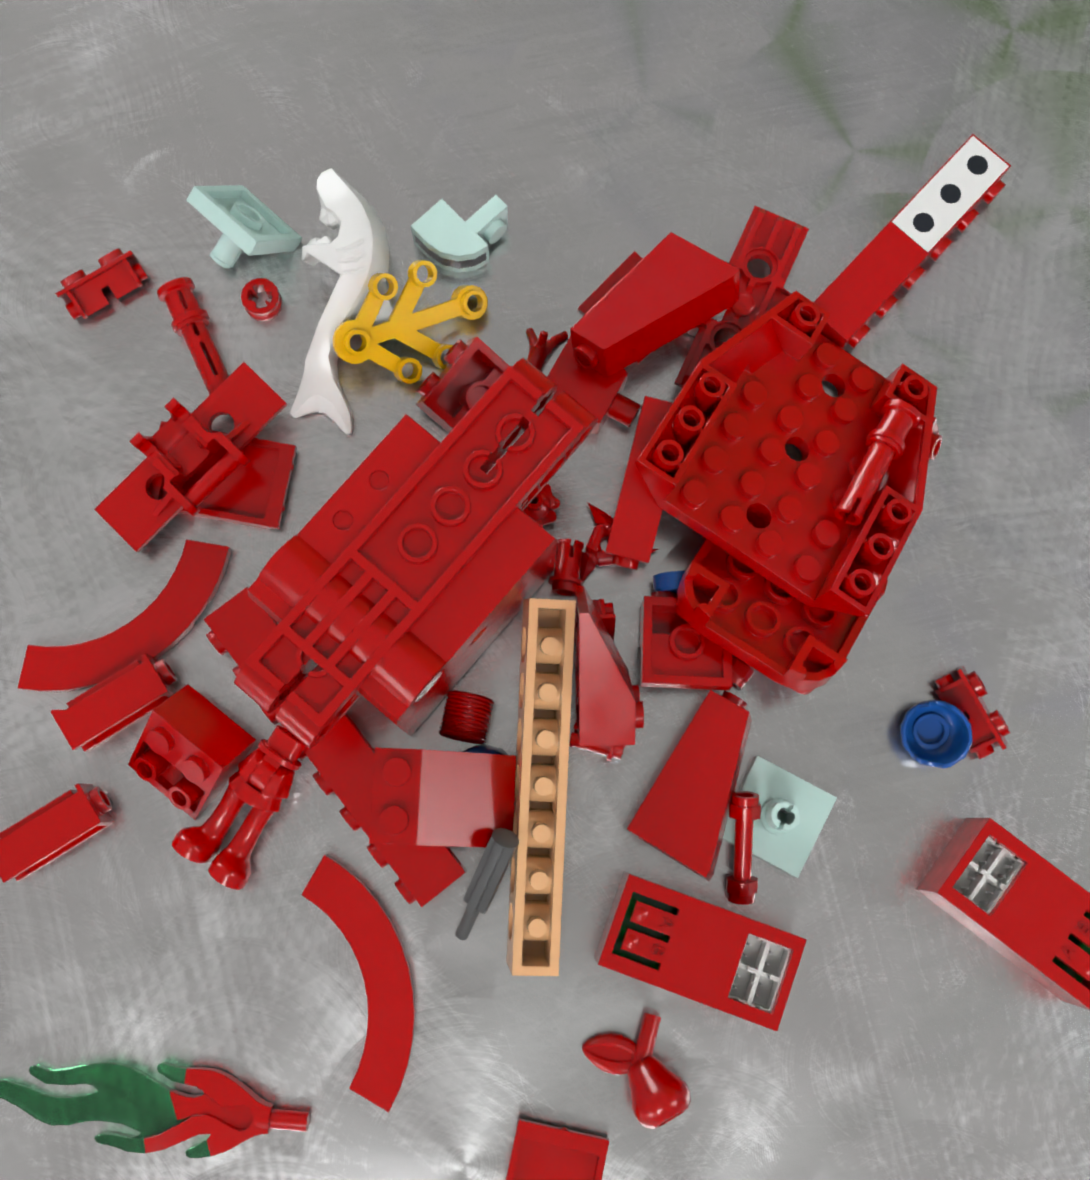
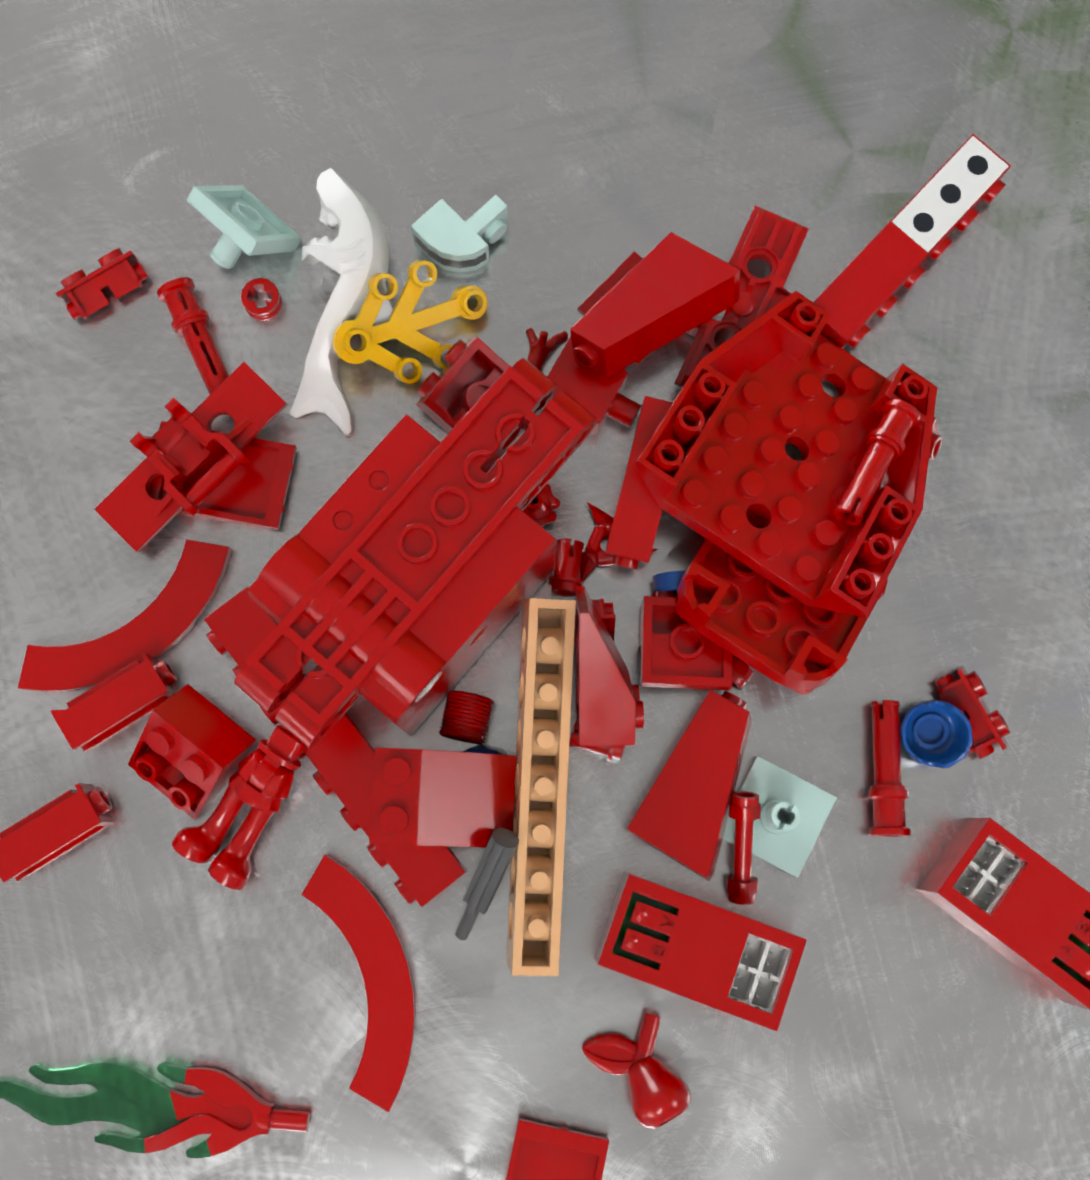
none -> red pin [868,700,911,837]

